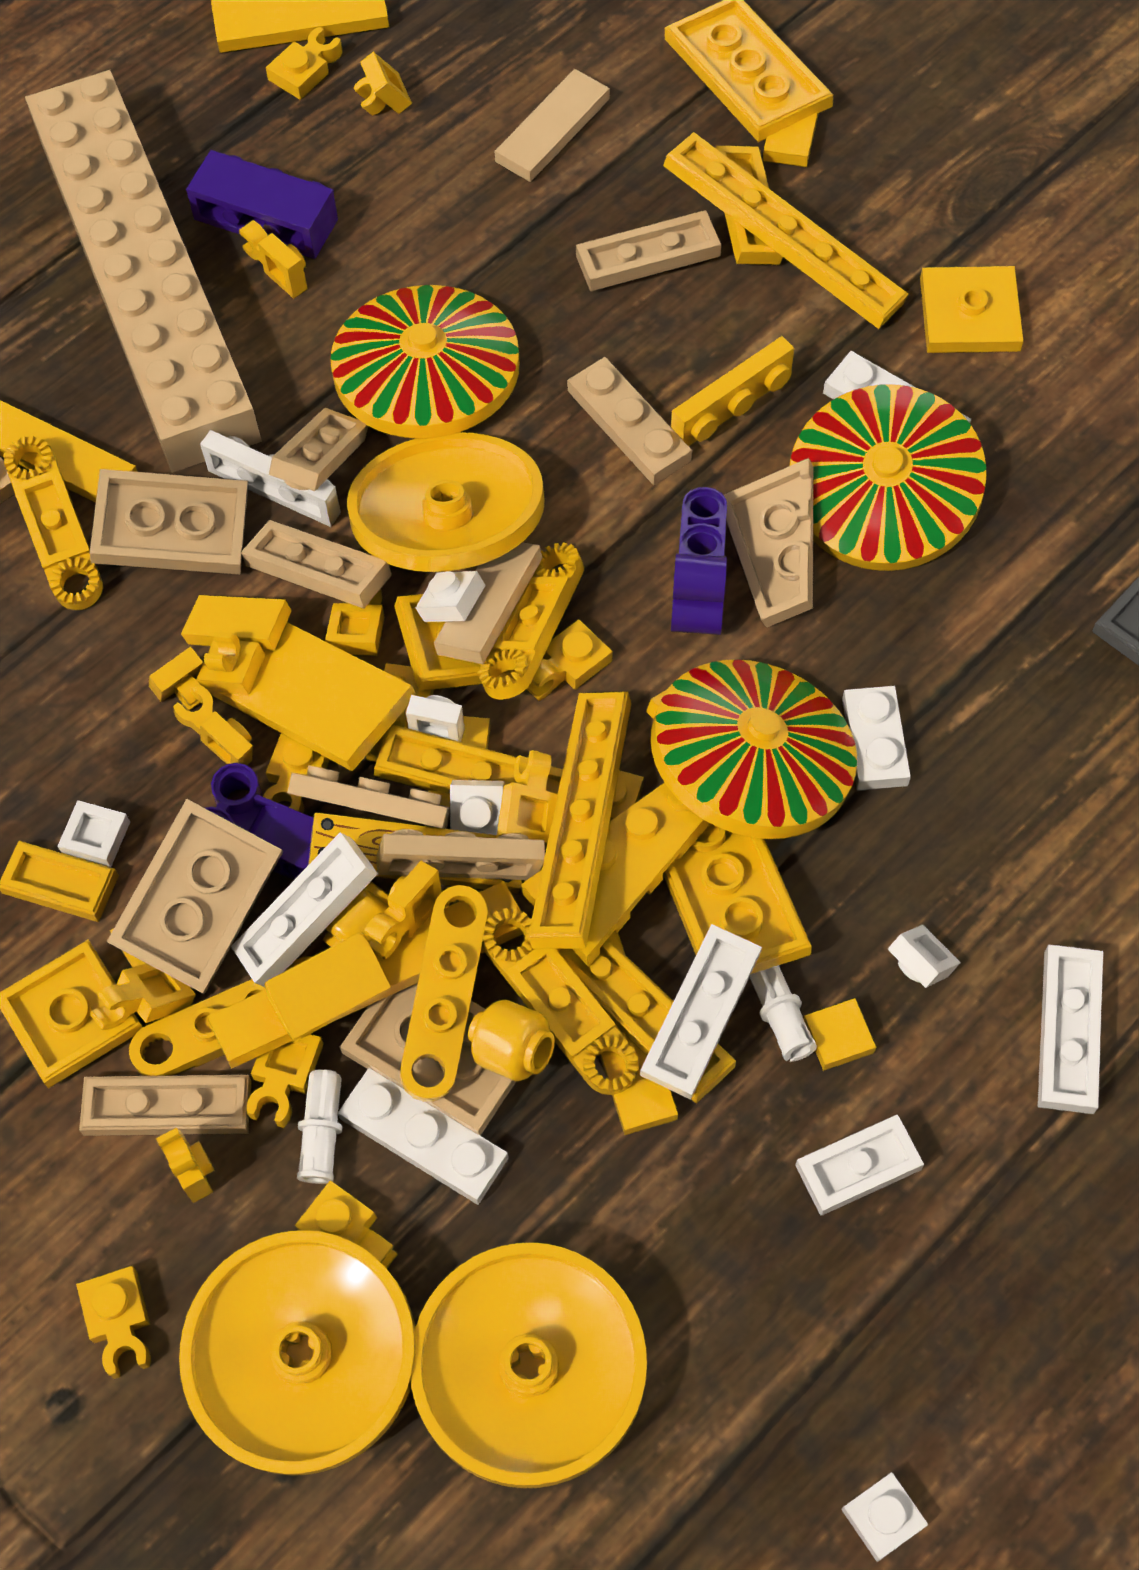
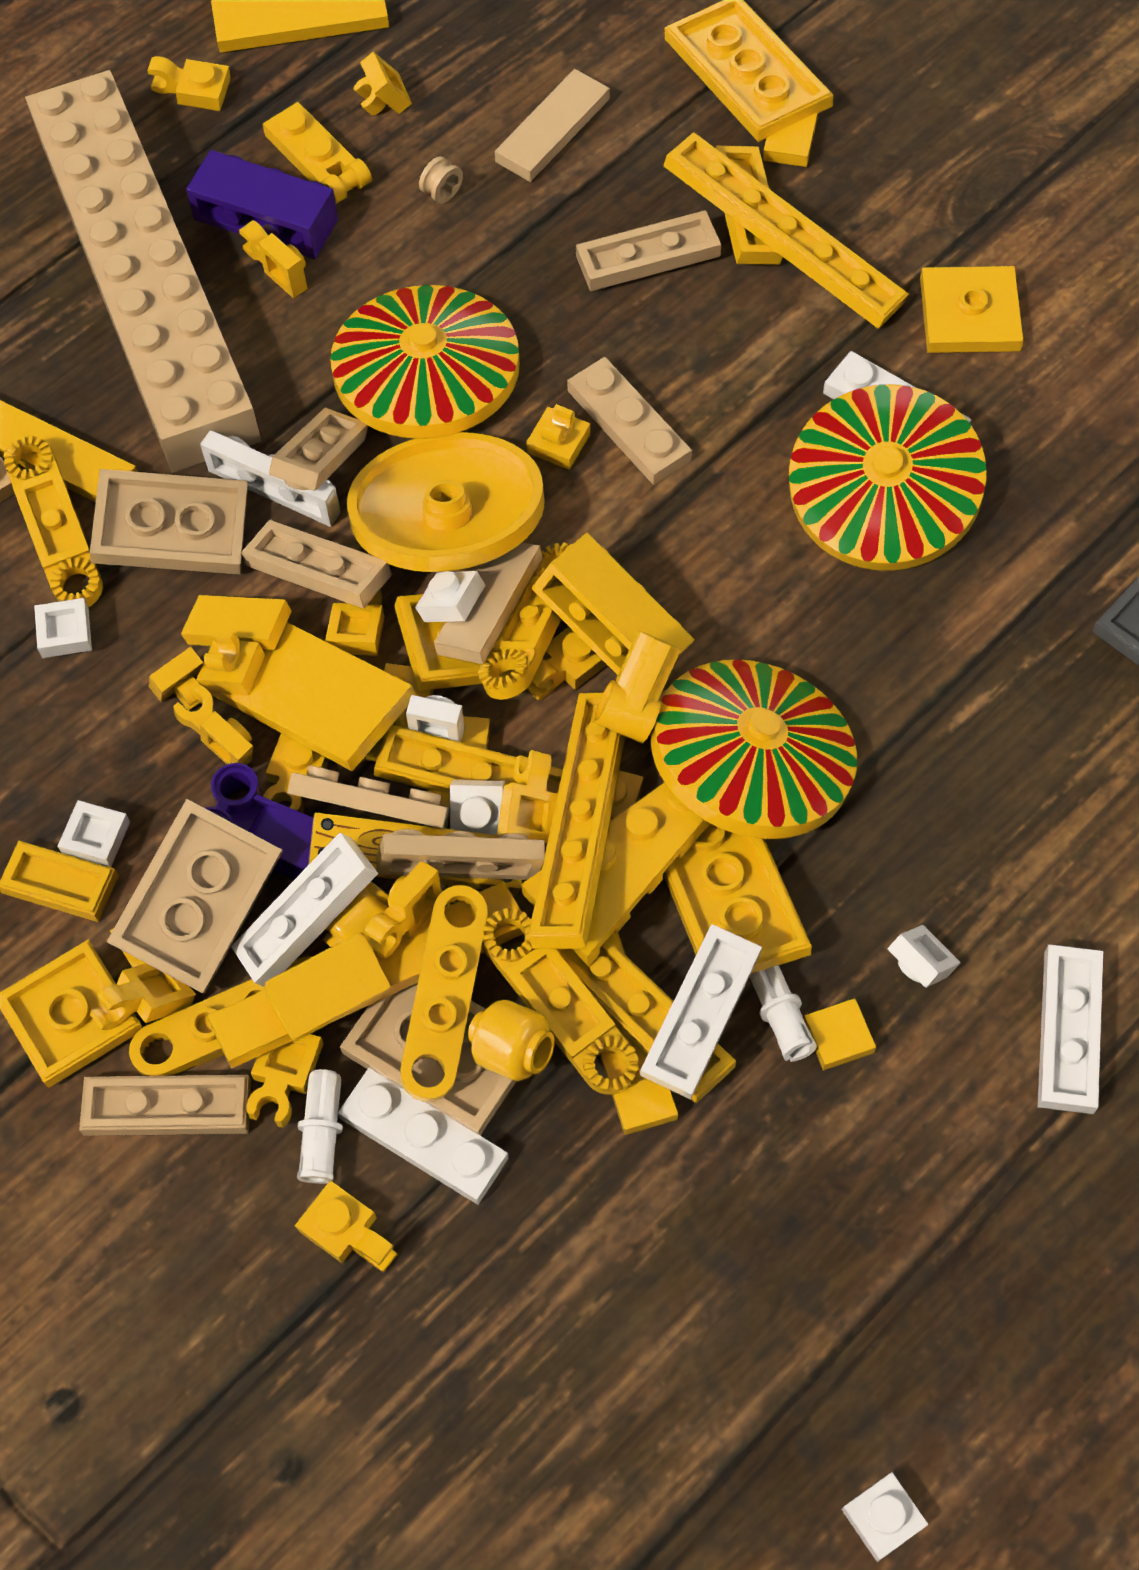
yellow plate [76,1266,151,1379] -> none
yellow plate [156,1127,215,1203] -> none
yellow dish [179,1230,415,1475] -> none
yellow plate [266,27,343,100] -> none
yellow dish [410,1243,647,1488] -> none
yellow plate [671,336,794,446] -> none
dark purple piece [671,487,727,635] -> none
tan wing [724,458,814,628] -> none
white plate [795,1114,924,1216] -> none
white plate [842,686,911,790] -> none
none -> white plate [34,598,92,658]
none -> yellow plate [147,56,231,111]
none -> yellow plate [262,102,372,204]
none -> tan bush [419,156,463,204]
none -> yellow tile [526,404,590,470]
none -> yellow brick [531,533,695,675]
none -> yellow piece [594,630,681,743]

